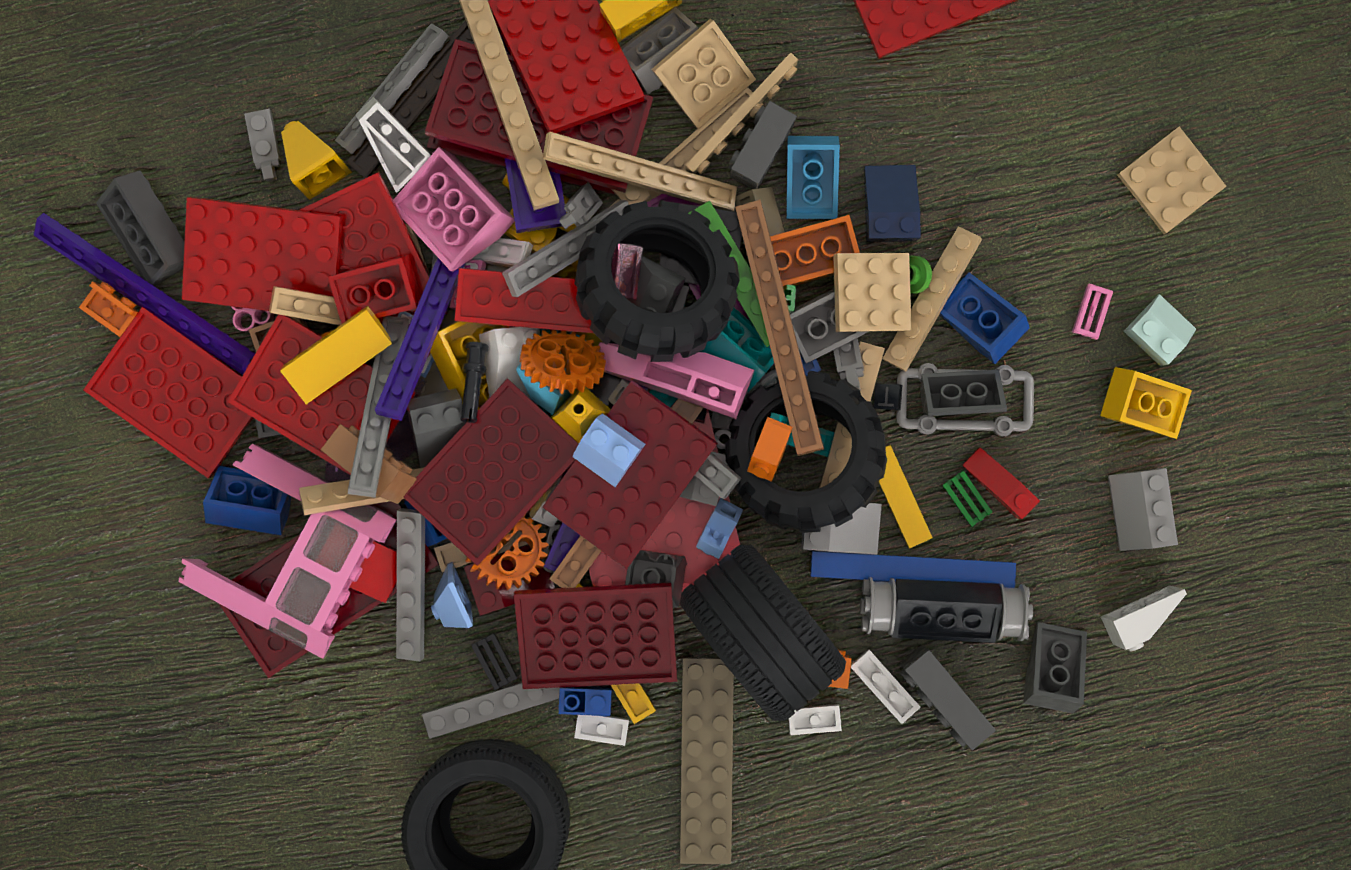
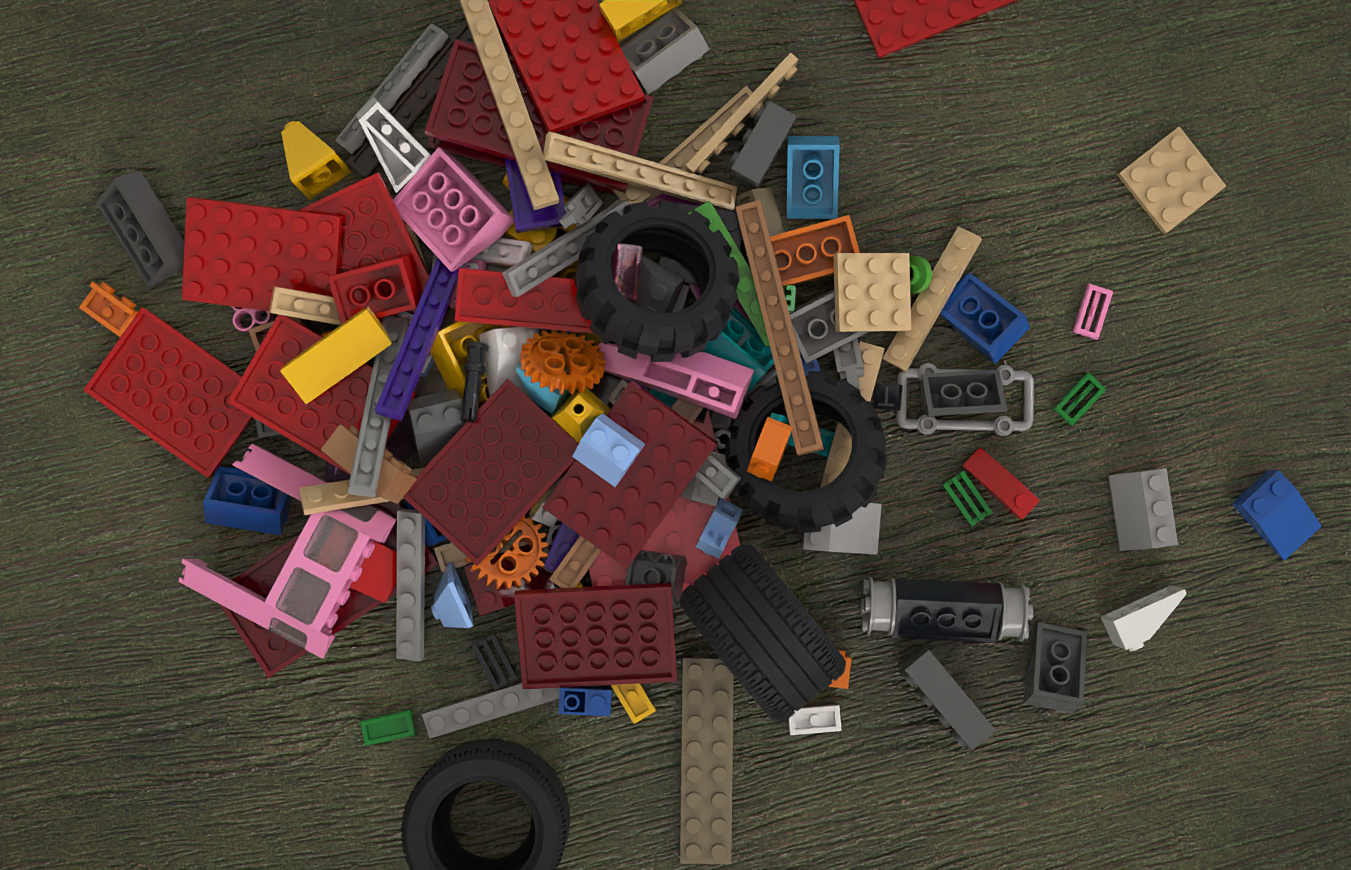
dark purple plate [34,213,255,375] -> none
light grey hinge [244,109,281,182] -> none
white plate [574,715,629,746] -> none
tan plate [651,19,756,129] -> none
blue tile [810,551,1016,588] -> none
white plate [851,649,920,724] -> none
dark blue slope [864,165,921,242] -> none
yellow tile [879,445,933,548] -> none
yellow slope [1100,367,1192,439] -> none
light aqua slope [1124,294,1196,366] -> none
none -> green tile [360,709,416,746]
none -> green tile [1052,372,1107,426]
none -> blue slope [1231,470,1322,561]

